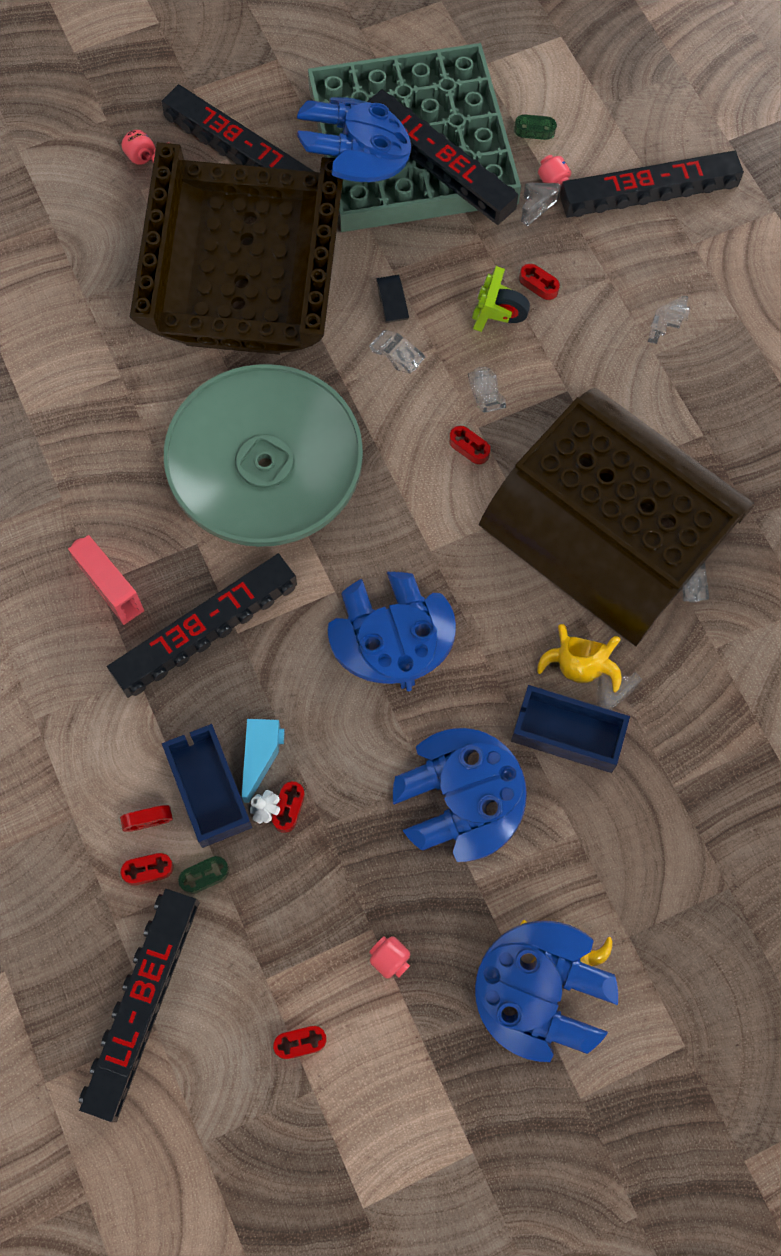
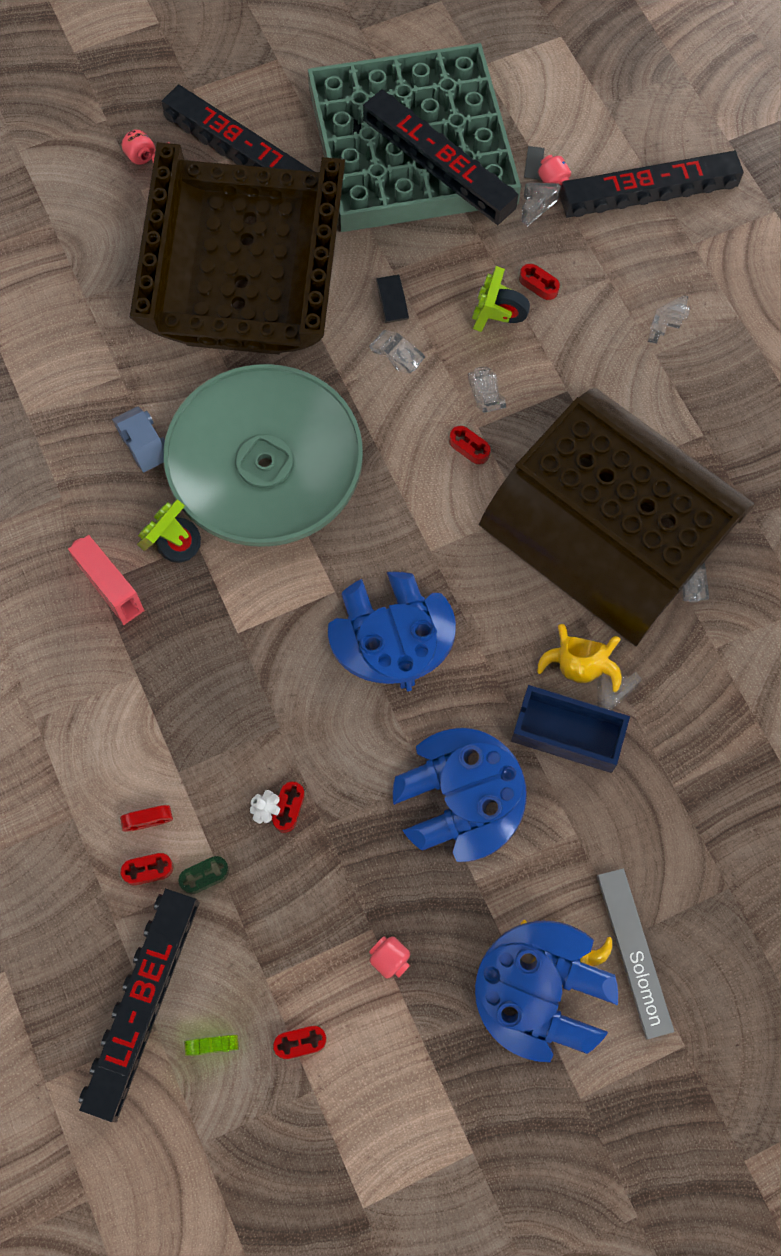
black brick [106,553,297,698] -> none
dark blue piece [161,724,253,848] -> none
medium azure slope [242,719,285,803] -> none
blue piece [297,97,411,182] -> none
clear green beam [514,114,557,140] -> none
none -> sand blue brick [112,406,165,473]
none -> plate [137,499,201,563]
none -> clear neon green beam [184,1035,239,1056]
none -> dark grey sticker [524,146,545,180]
none -> light grey tile [597,868,675,1040]

